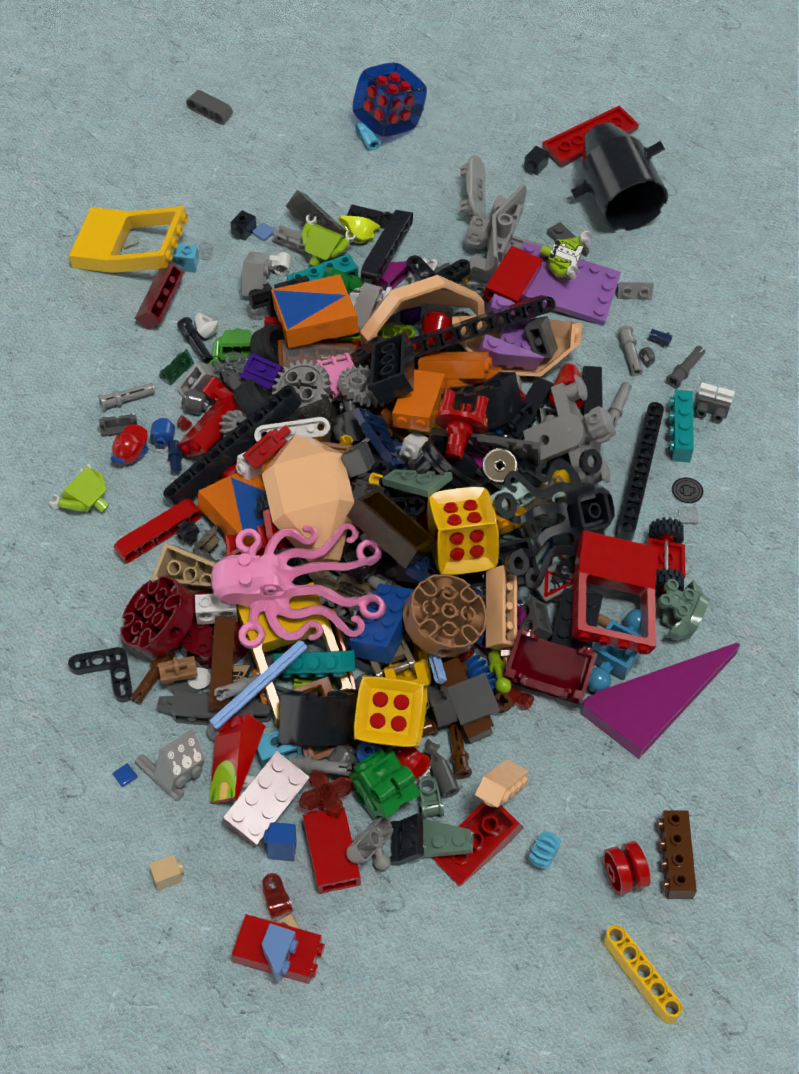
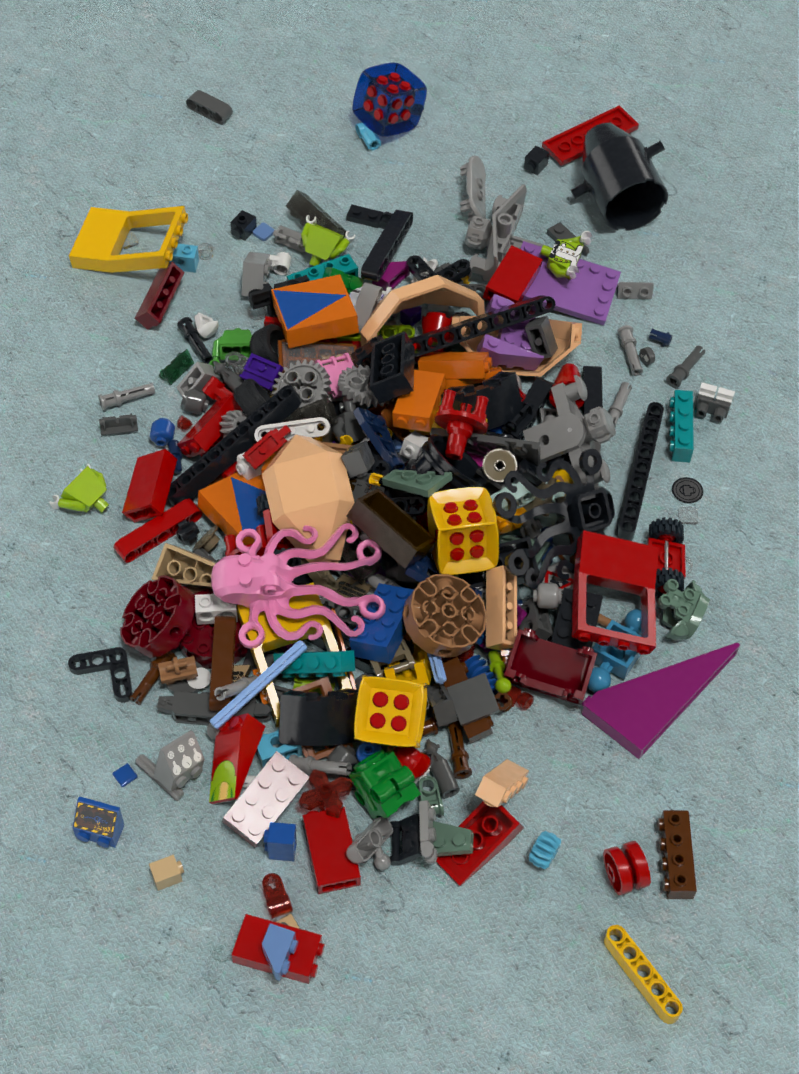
red hair [110,424,149,465] -> none
neon yellow hat [338,215,380,244] -> none
none -> slope [73,796,124,848]
none -> red brick [122,449,177,523]
none -> light grey hinge [419,800,438,865]
none -> light grey head [533,583,562,609]

